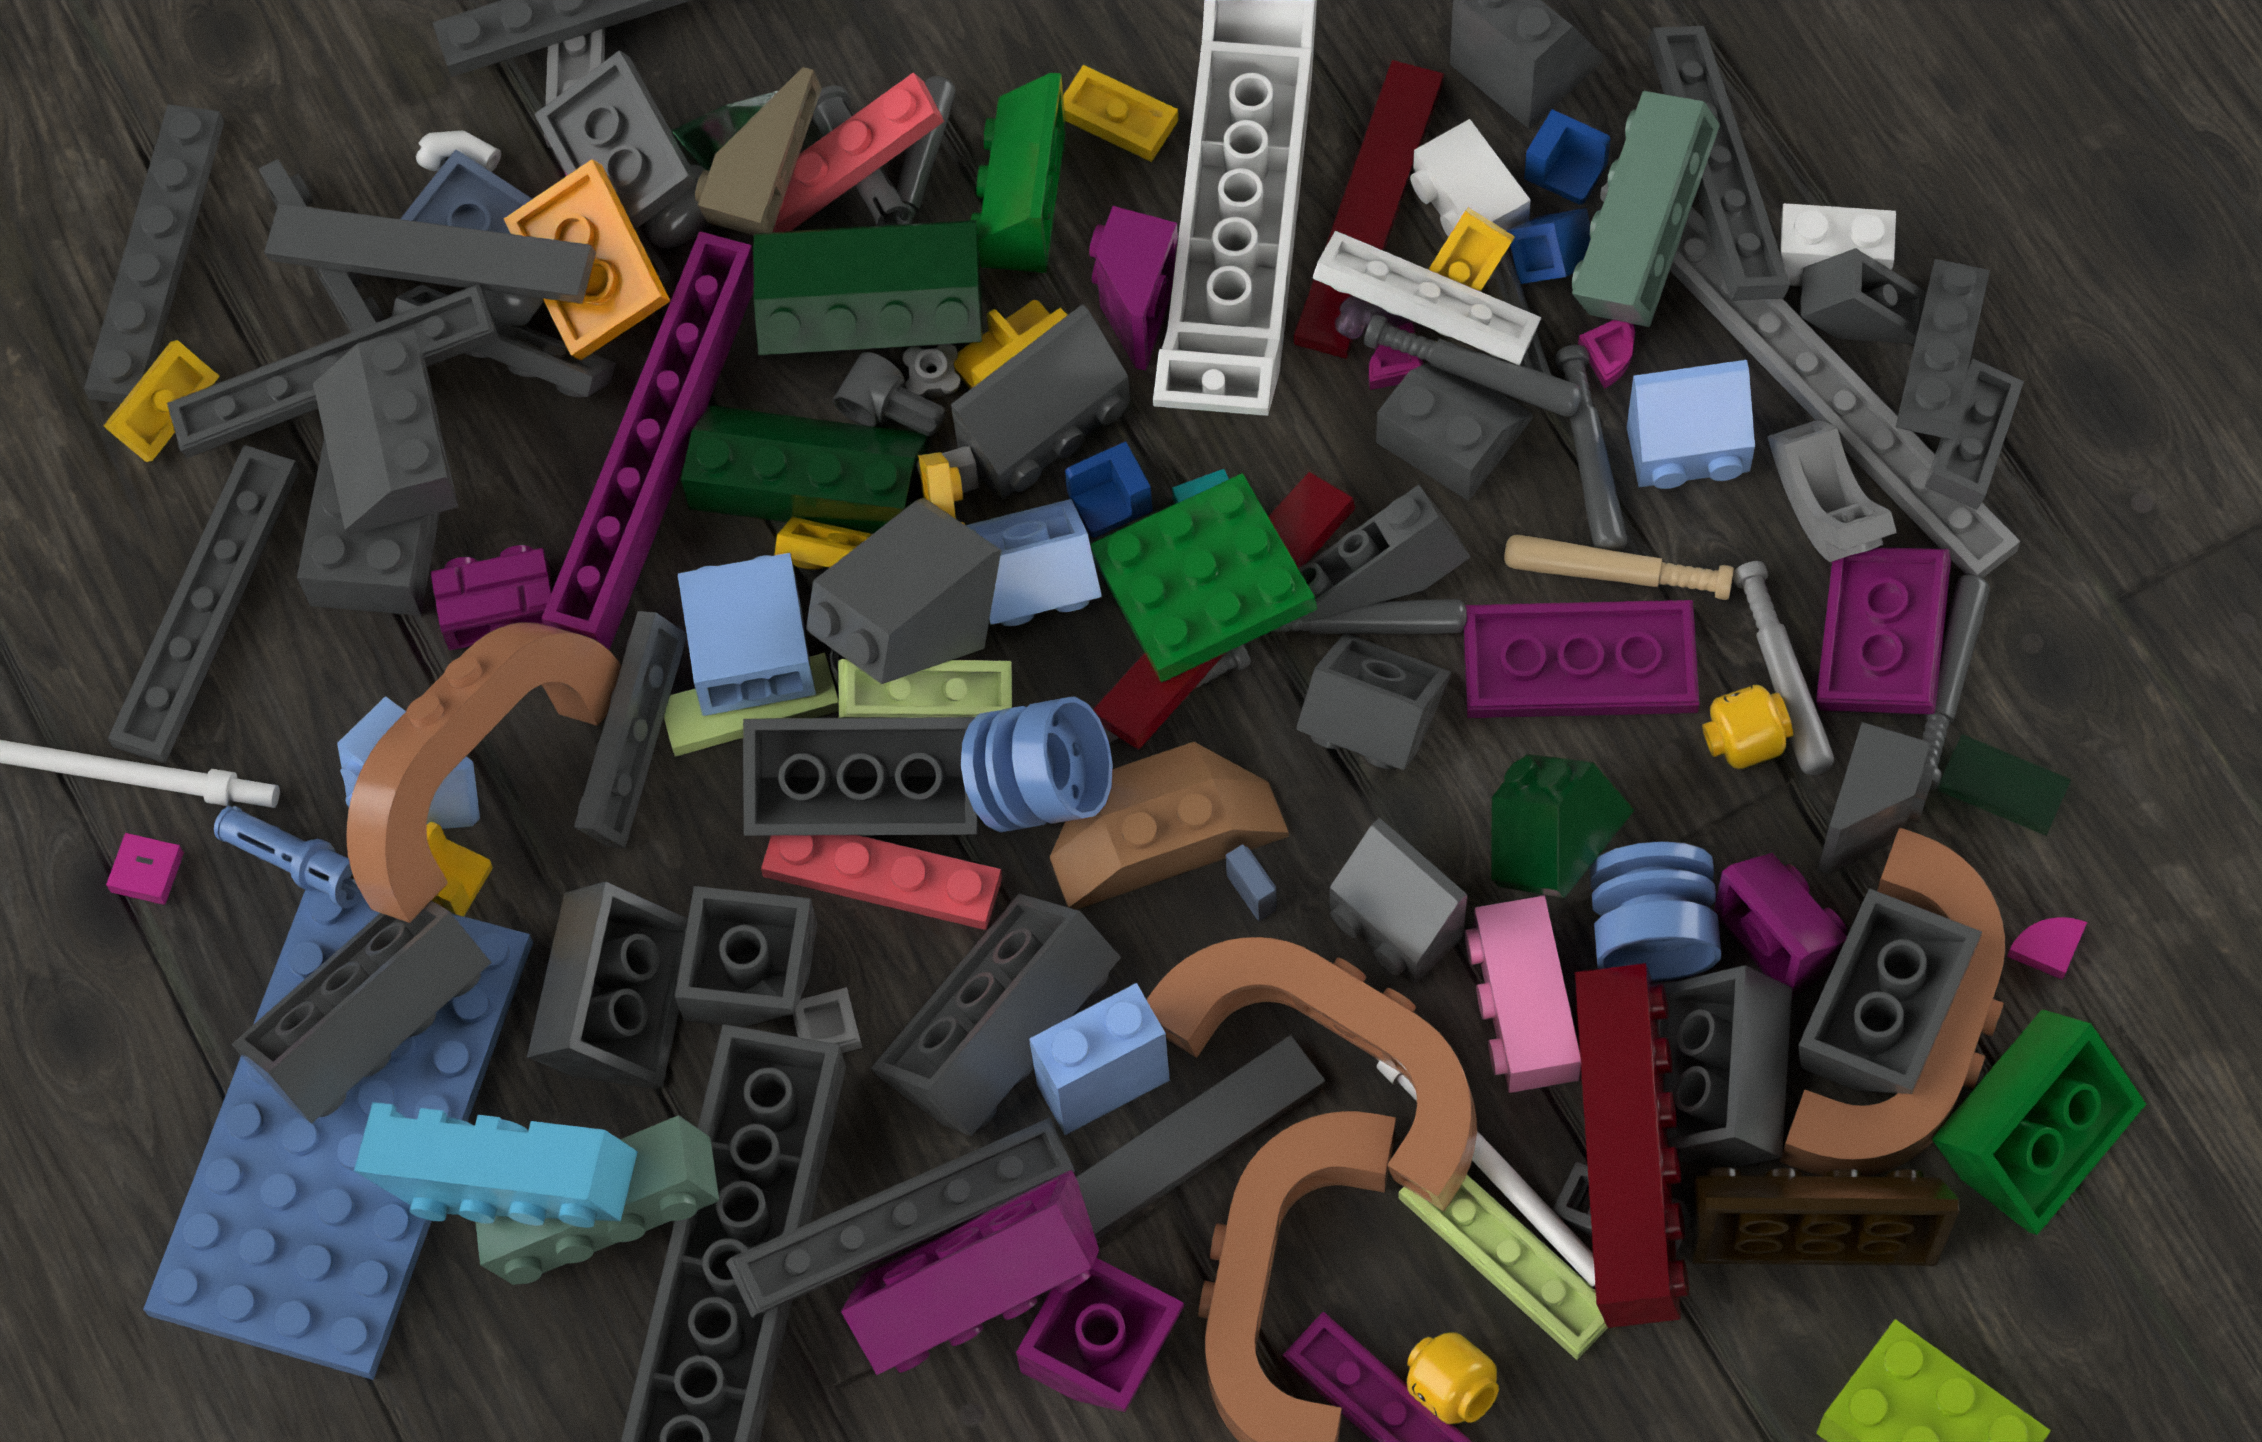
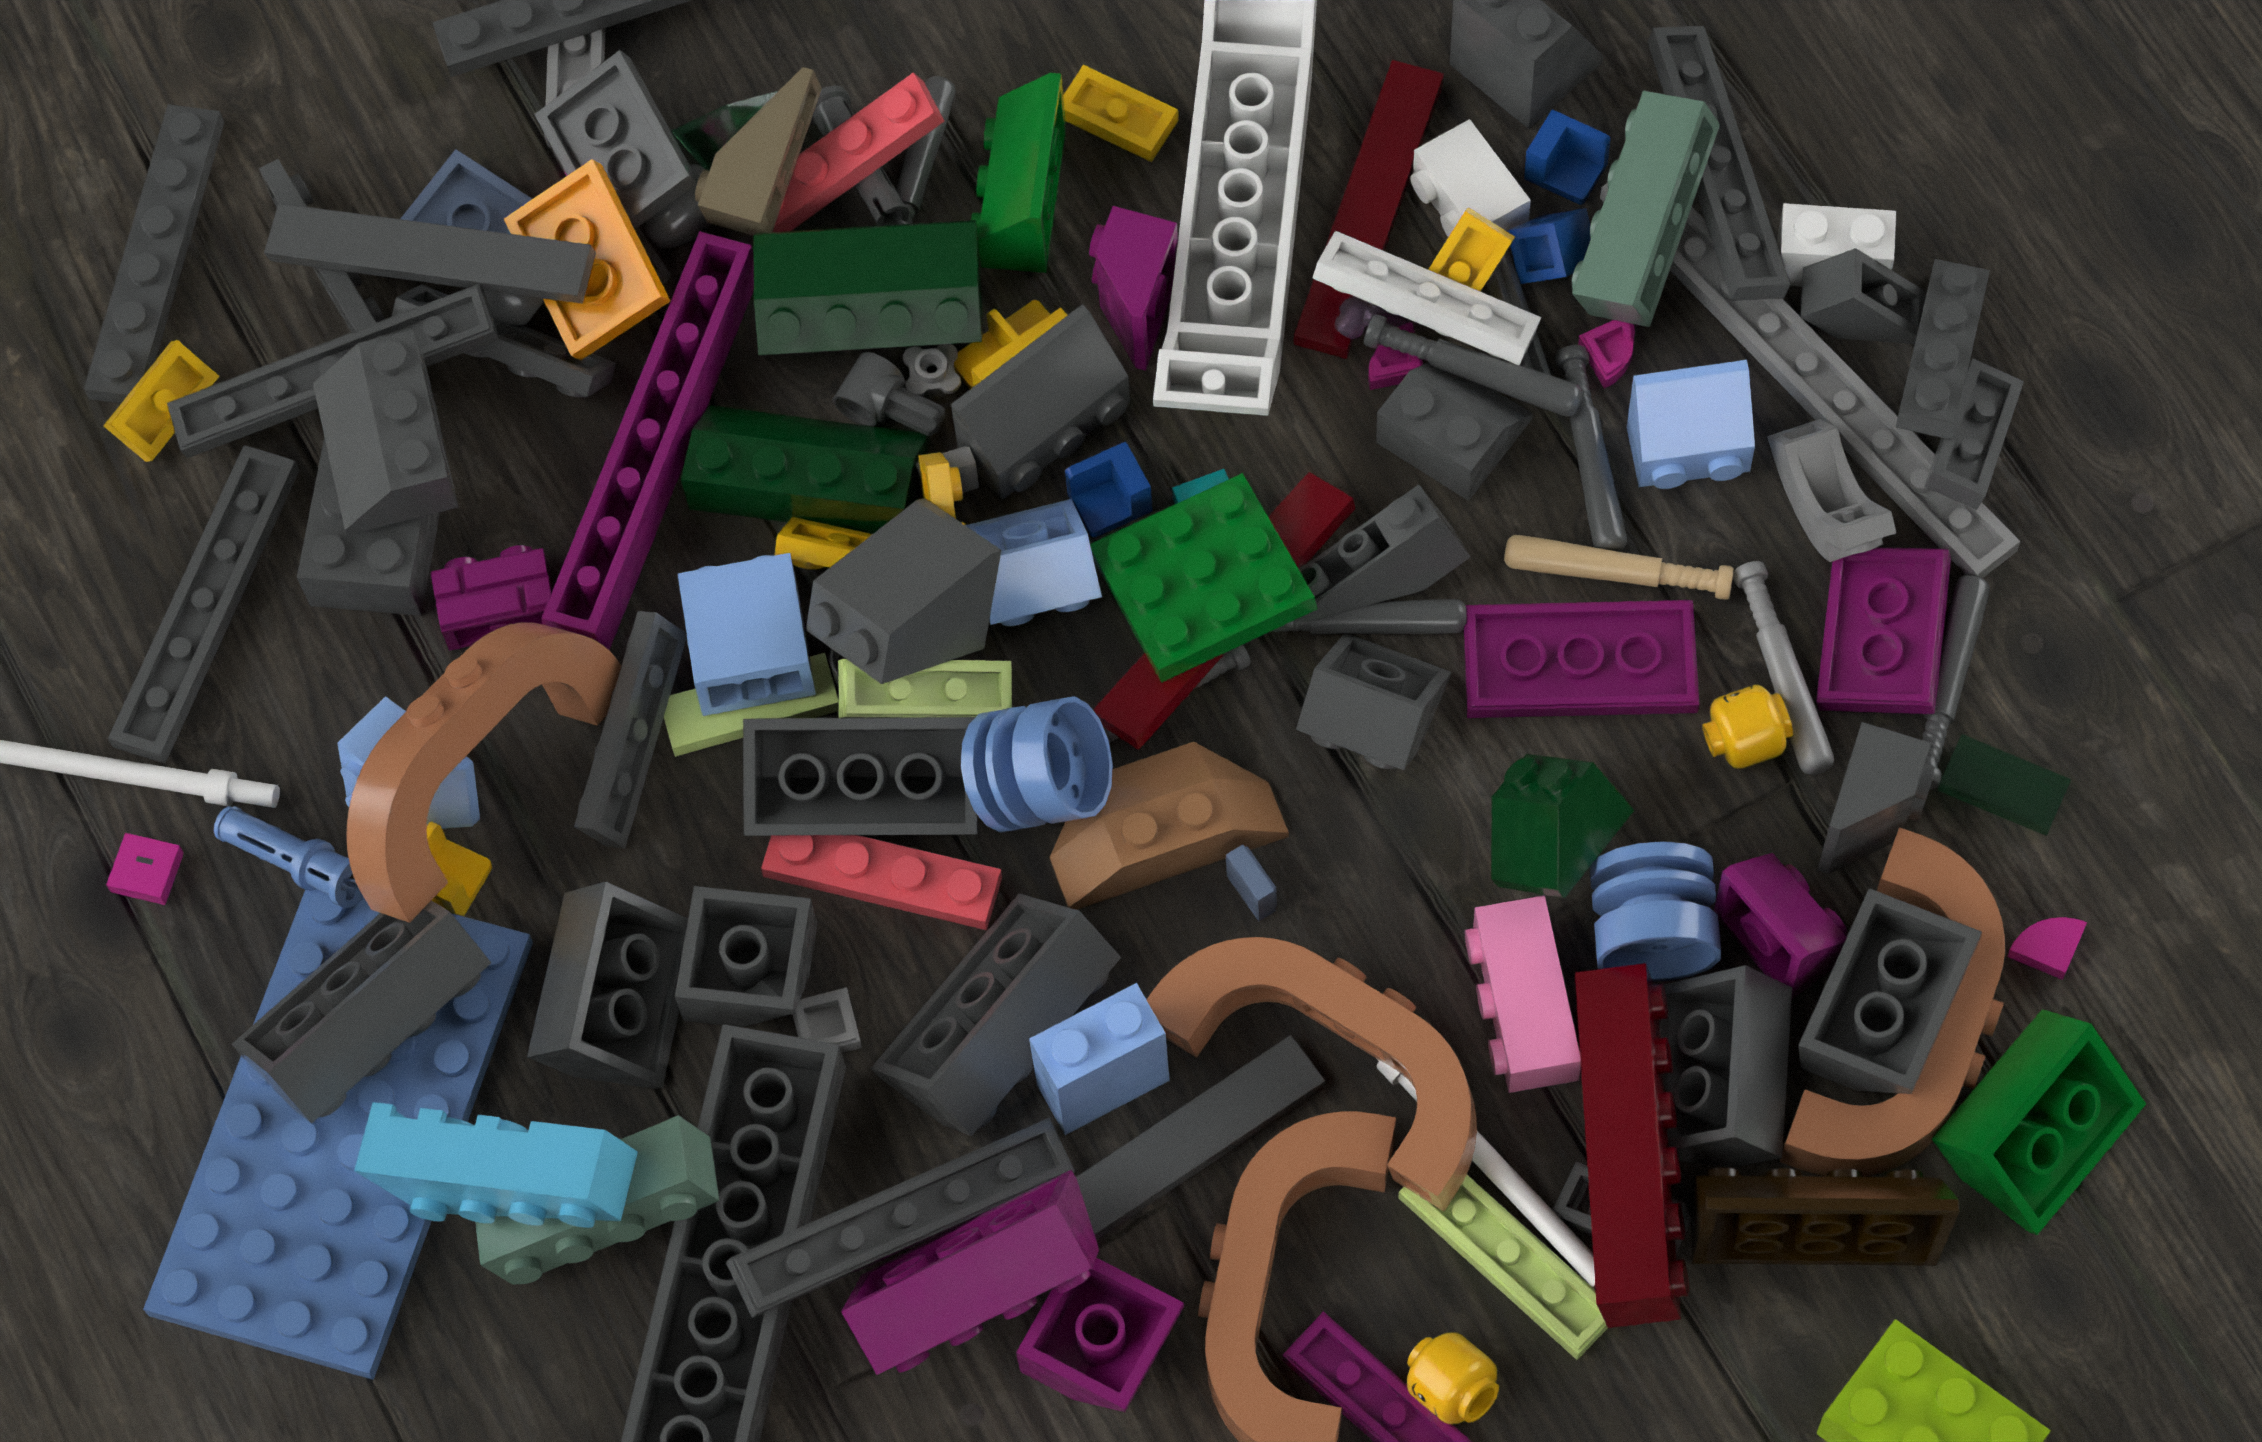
white arm [416,130,501,172] -> none
slope [1330,817,1467,984] -> none

